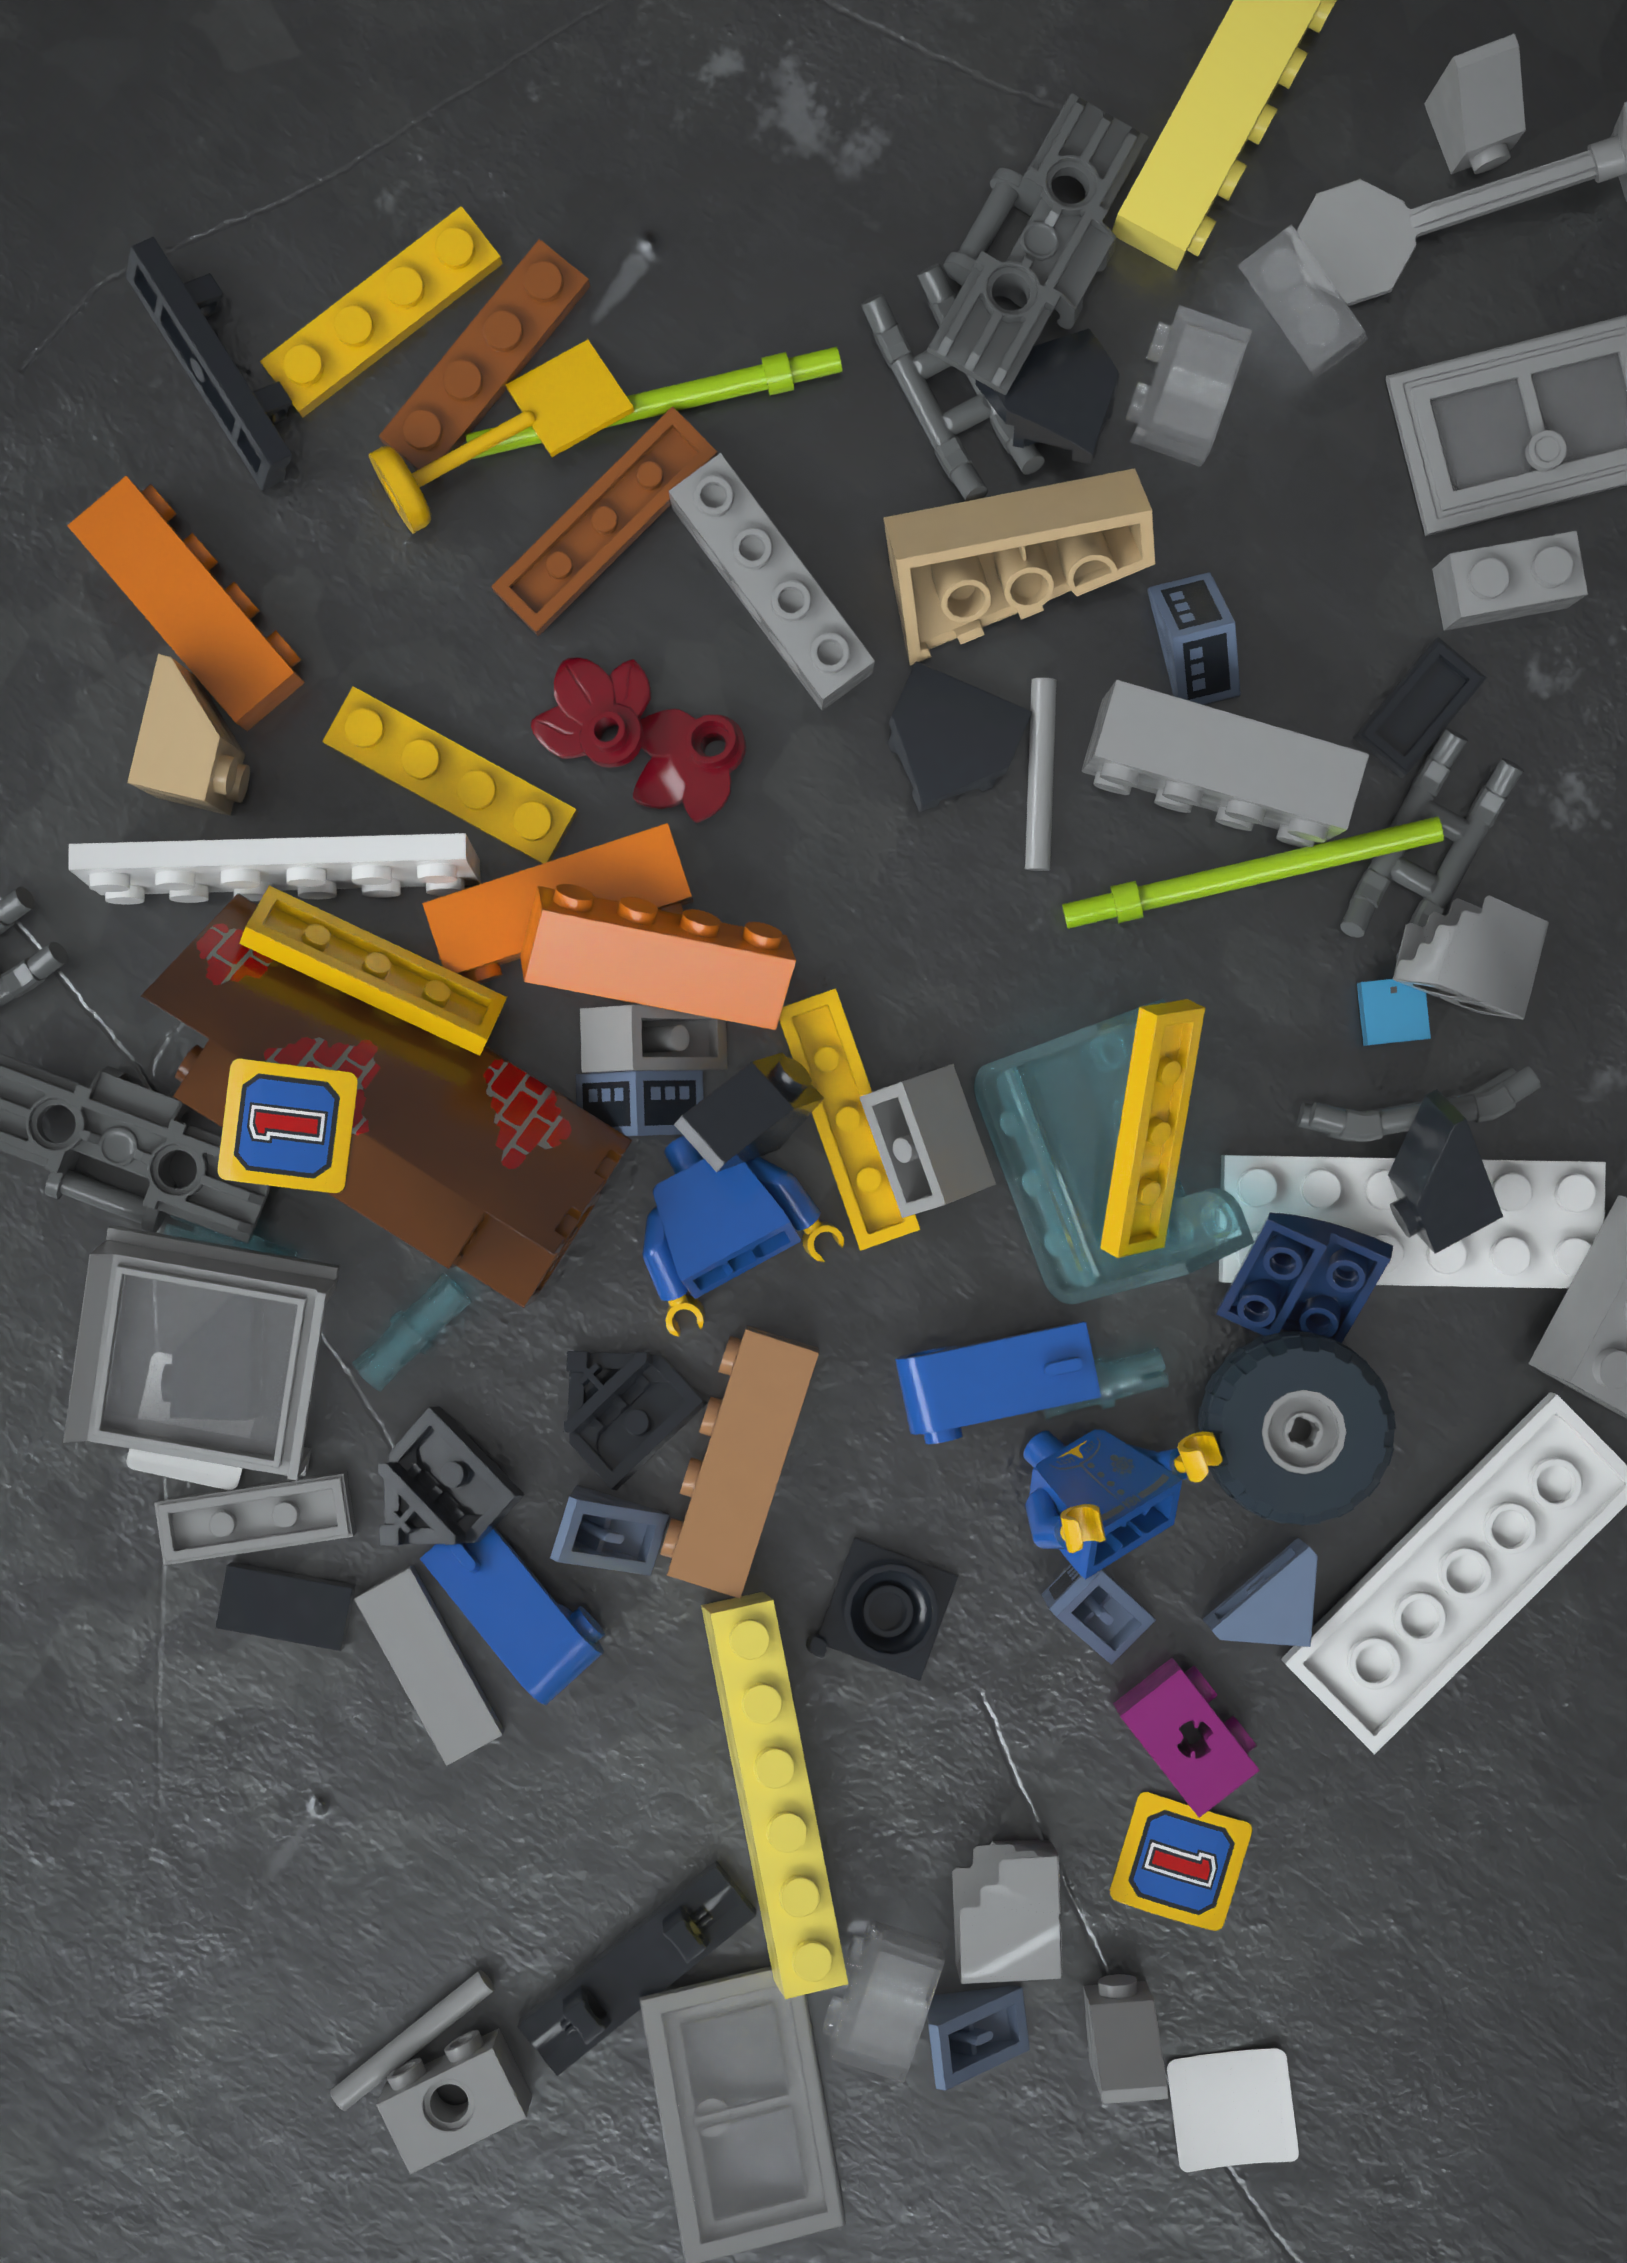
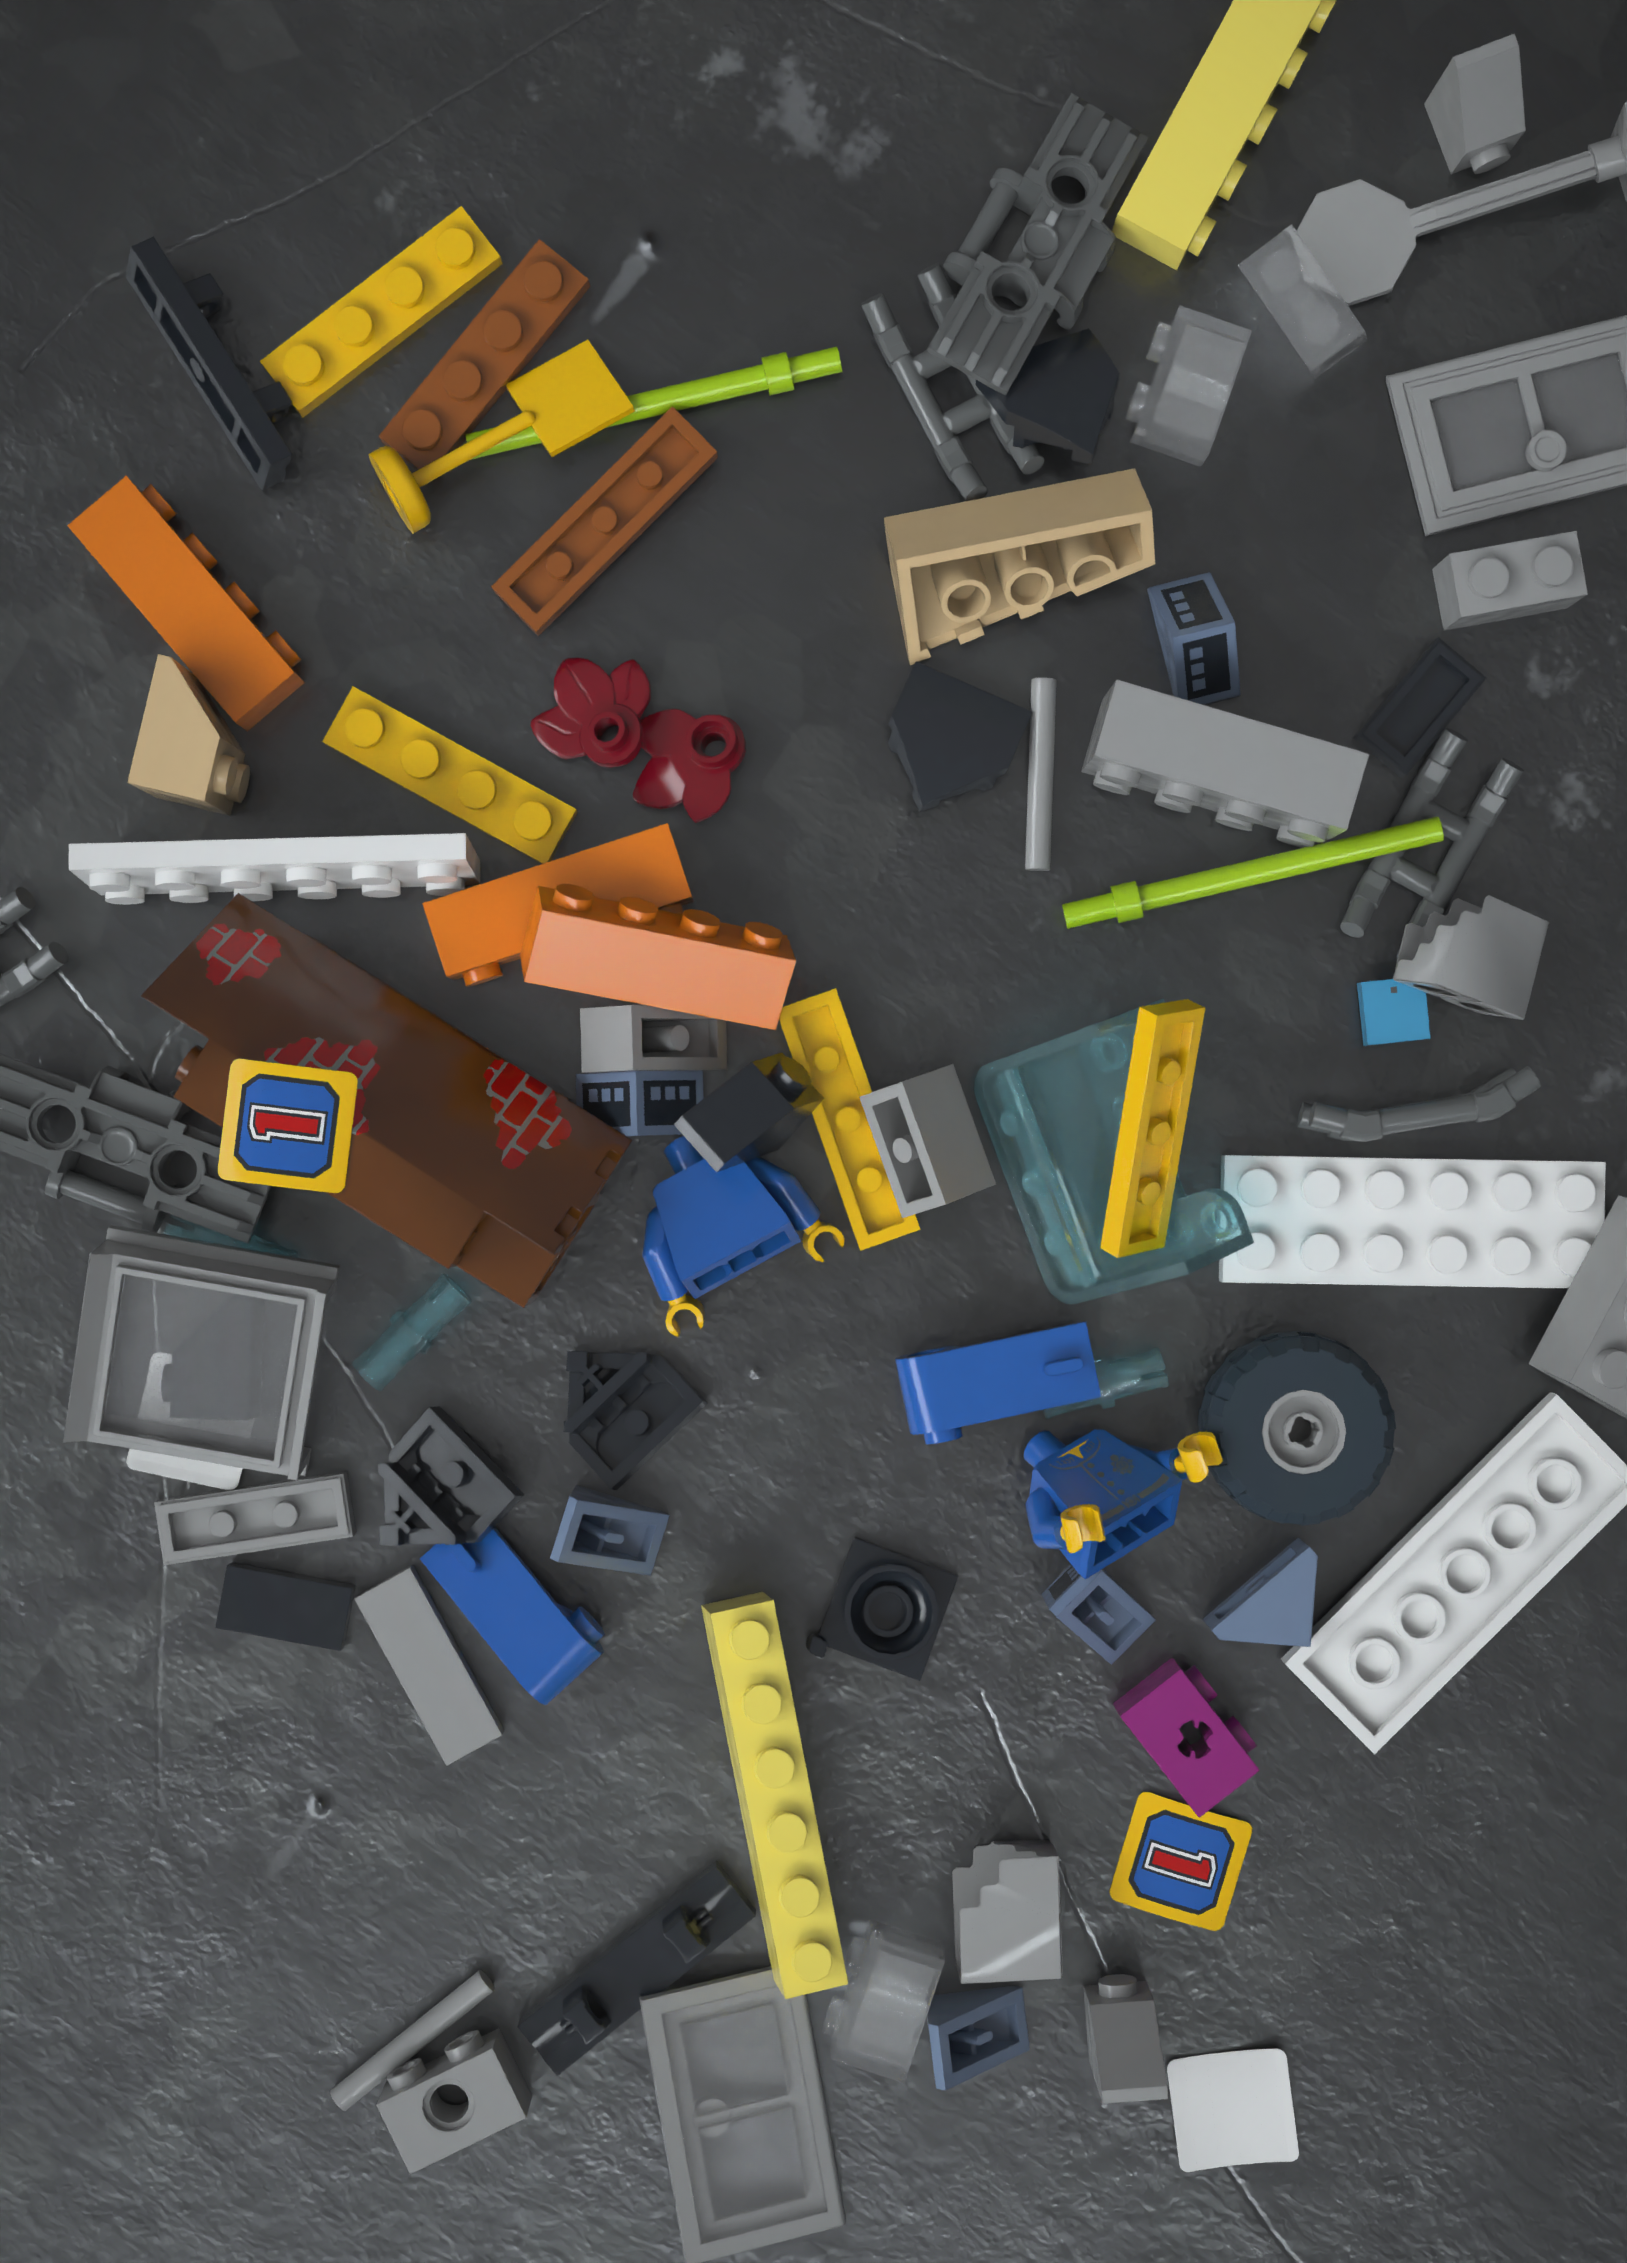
yellow plate [239,885,507,1056] -> none
medium nougat brick [660,1325,819,1599] -> none
light grey brick [669,453,875,711] -> none
dark blue slope [1216,1212,1393,1343] -> none
black slope [1388,1089,1503,1254] -> none

